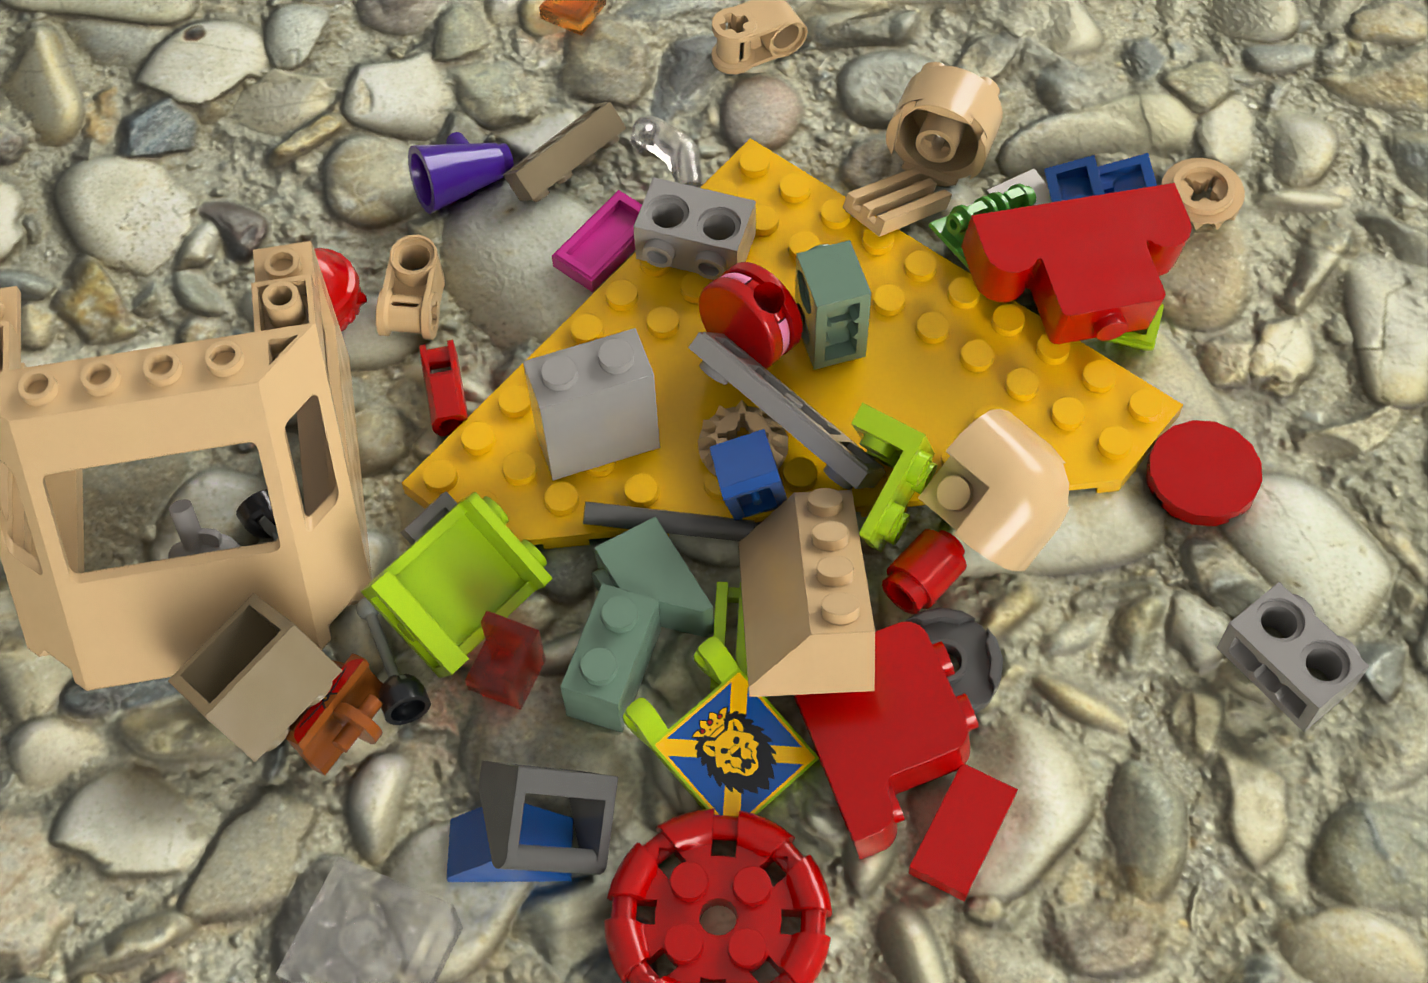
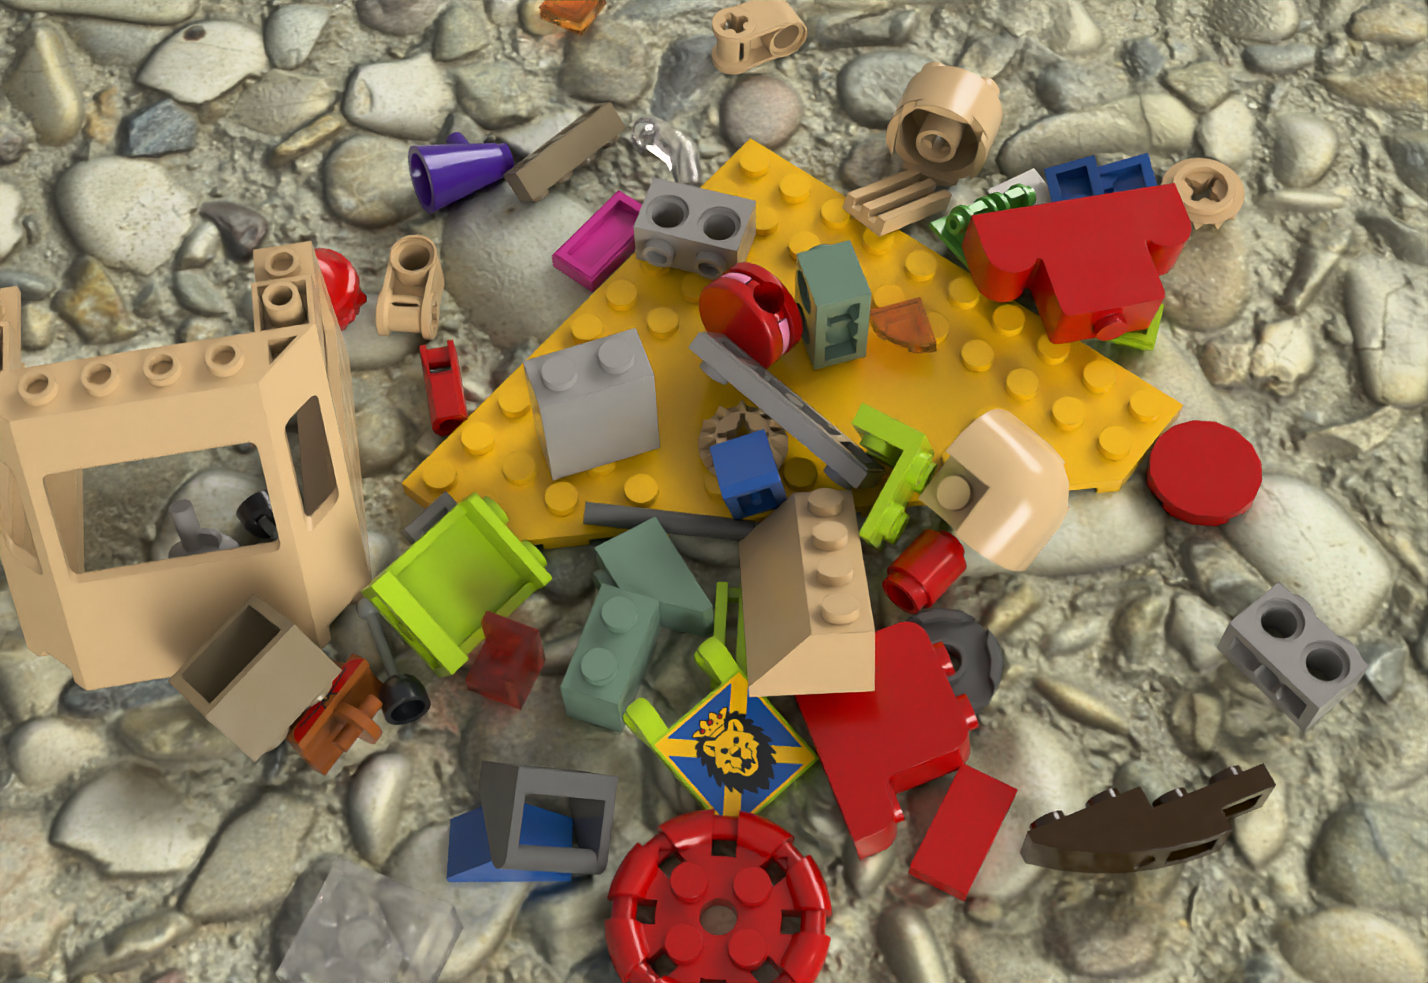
none -> clear orange tile [869,297,937,353]
none -> dark brown slope [1020,763,1276,874]

